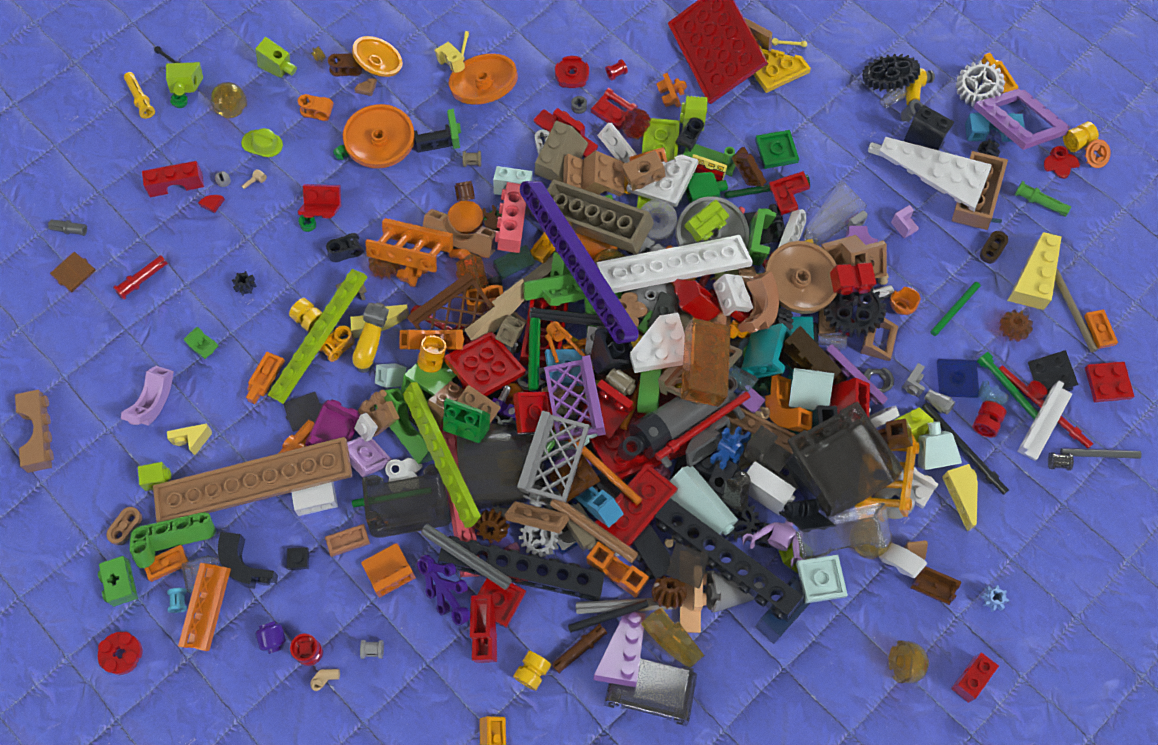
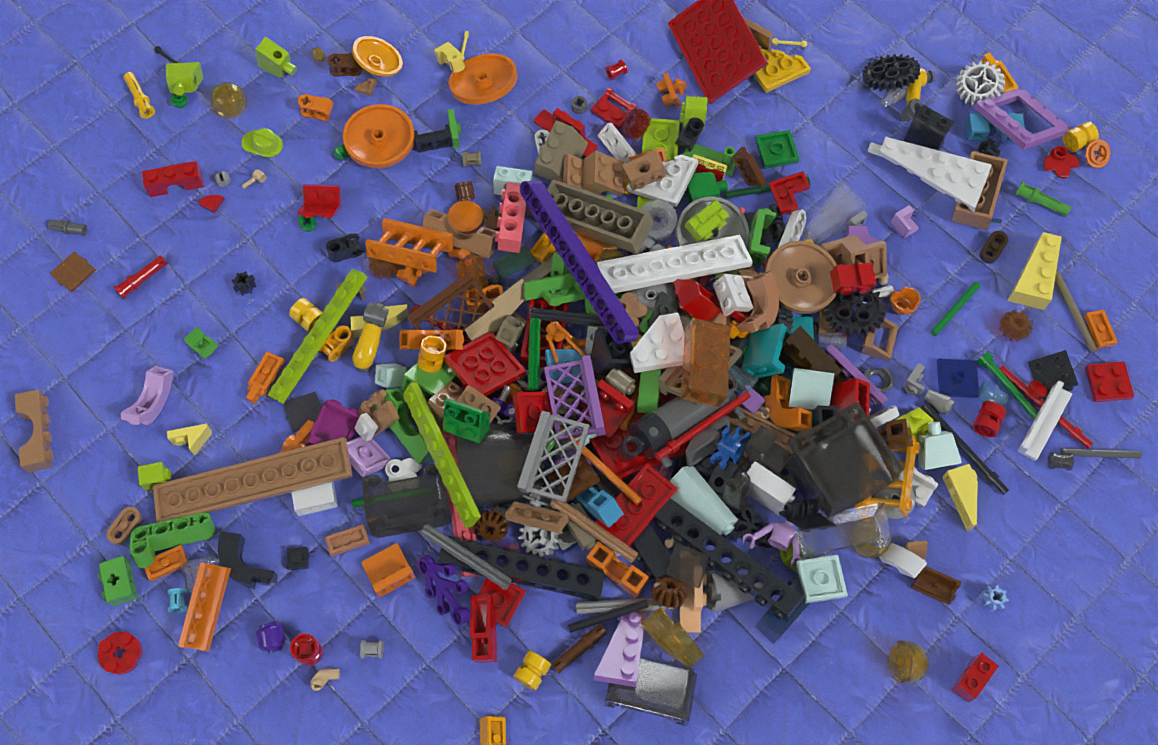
red plate [555,56,589,88] -> none

